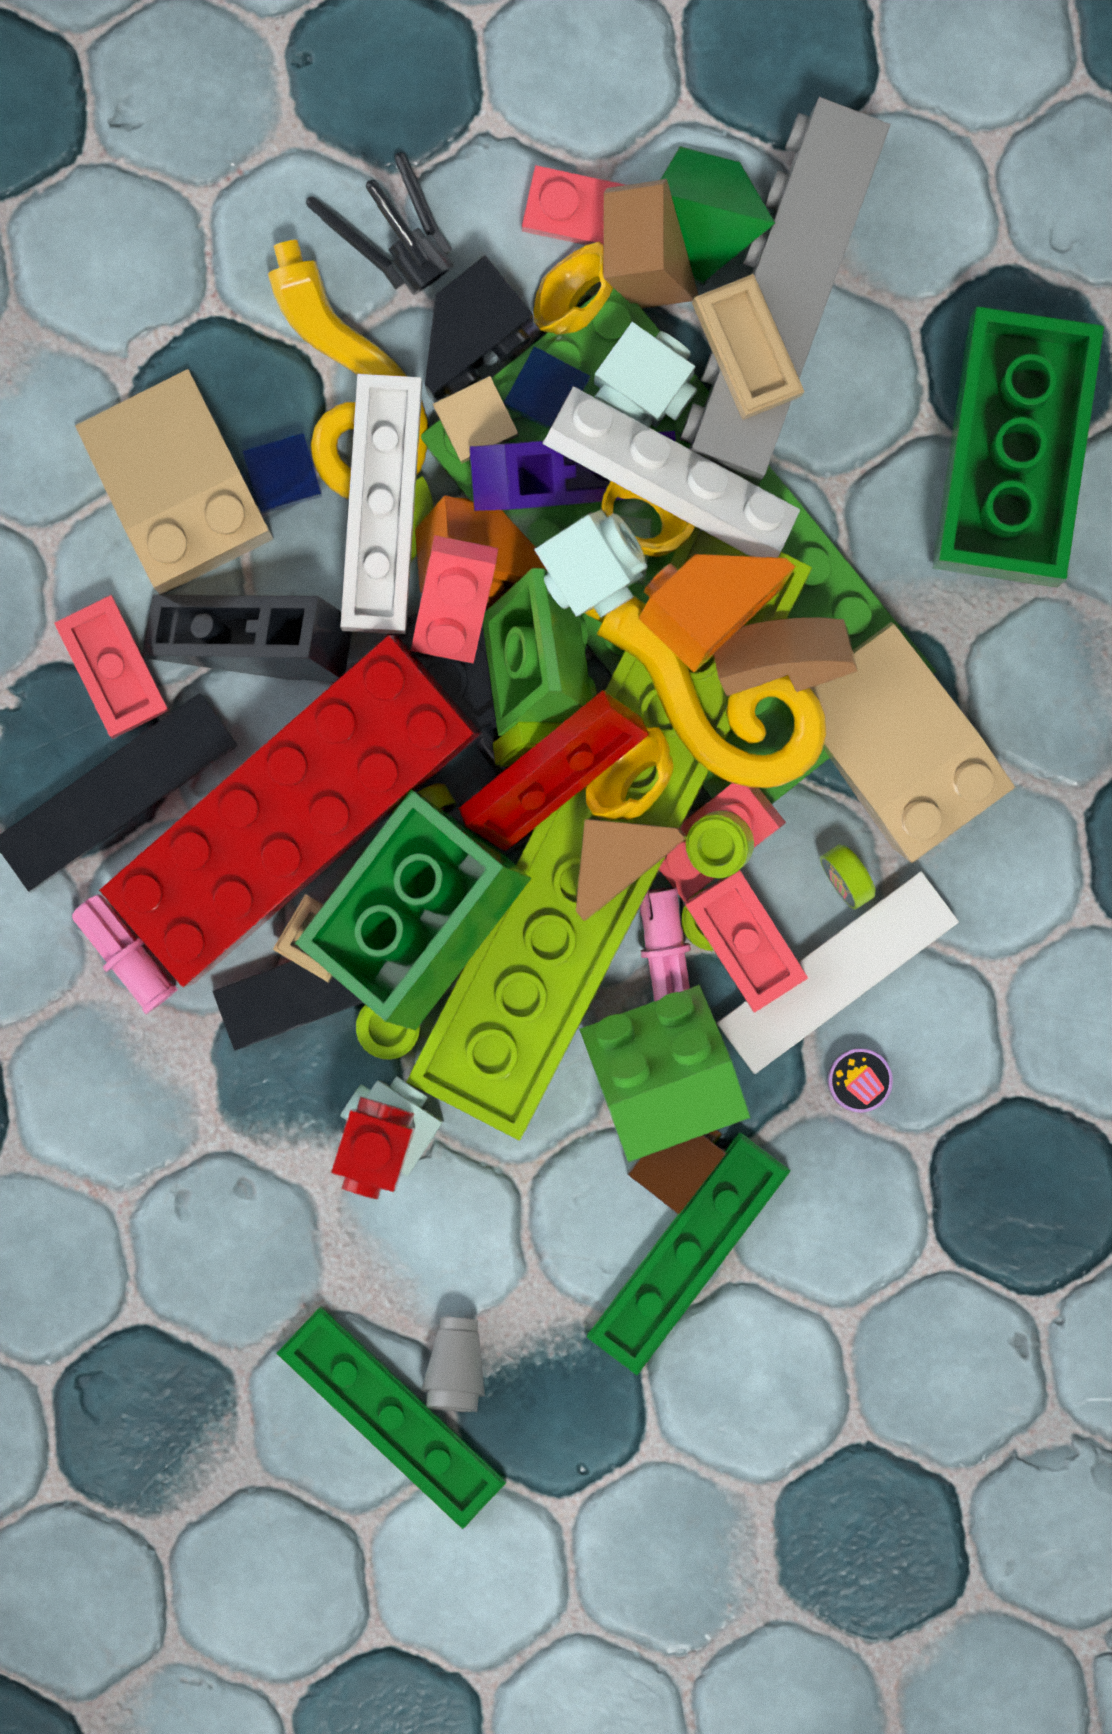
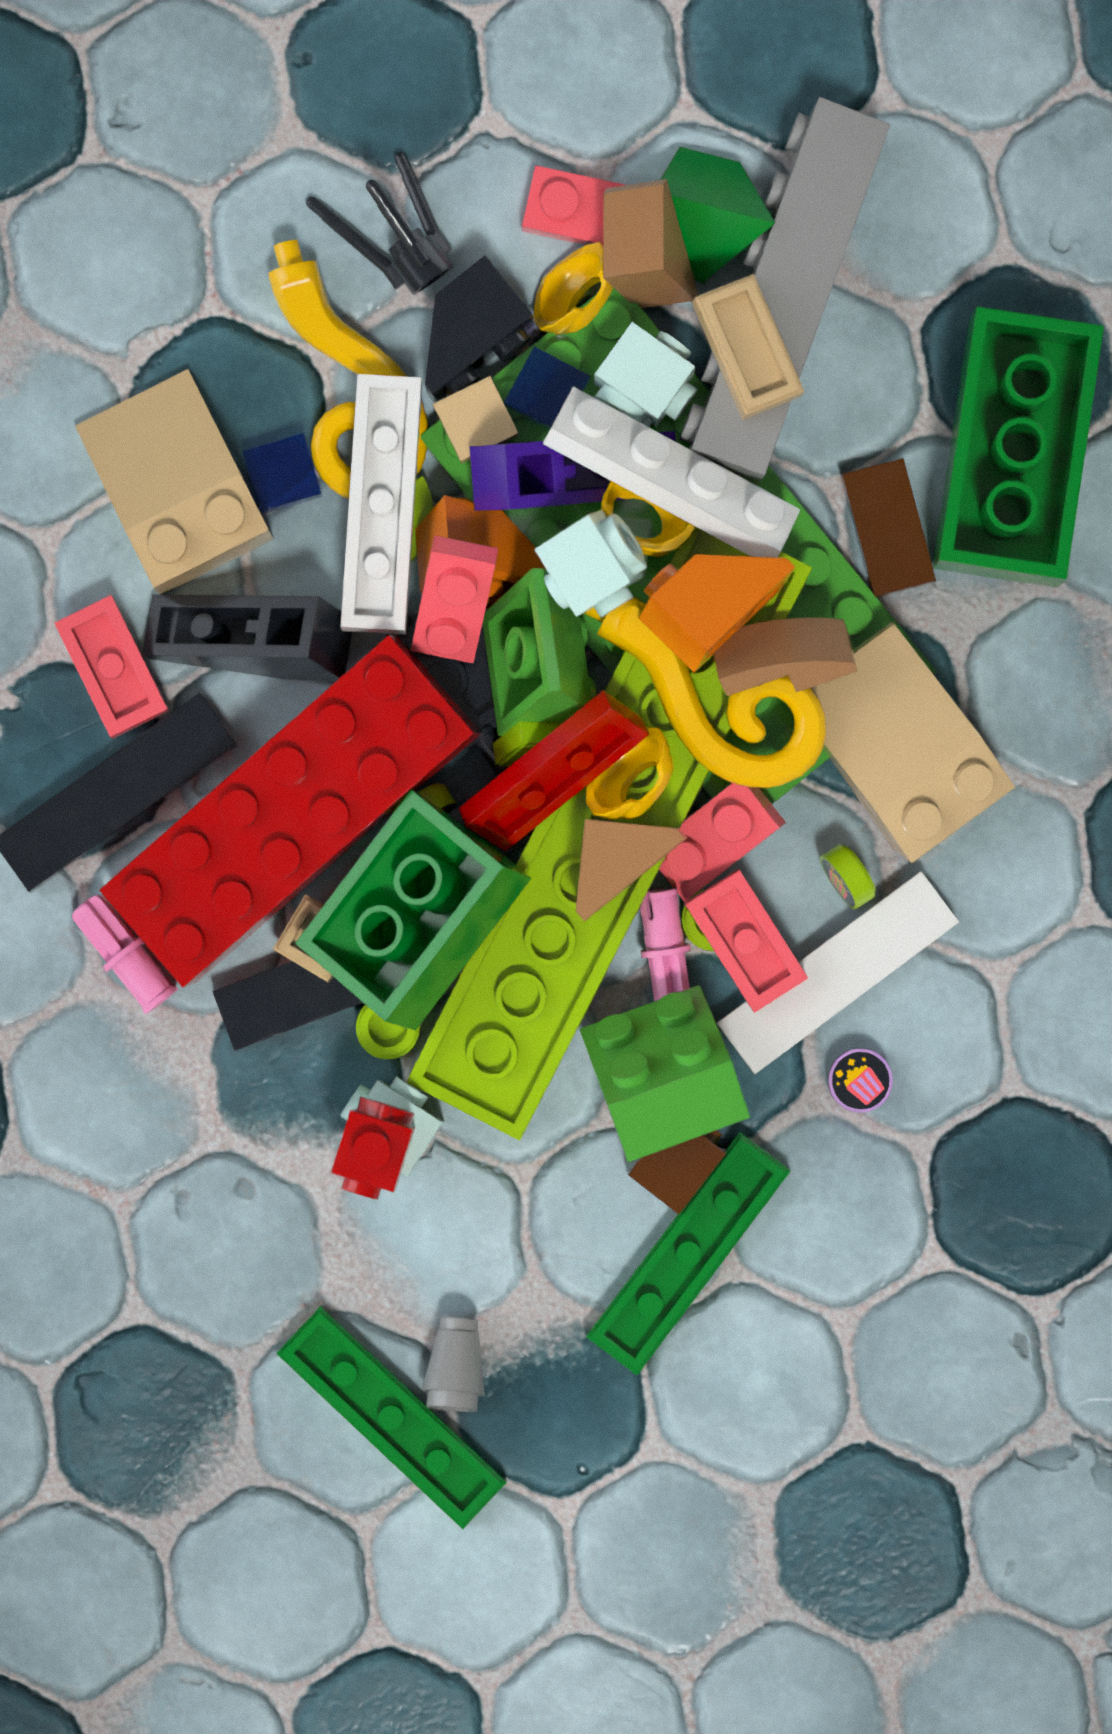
lime tile [686,811,754,878] -> none
none -> reddish brown tile [841,458,936,598]

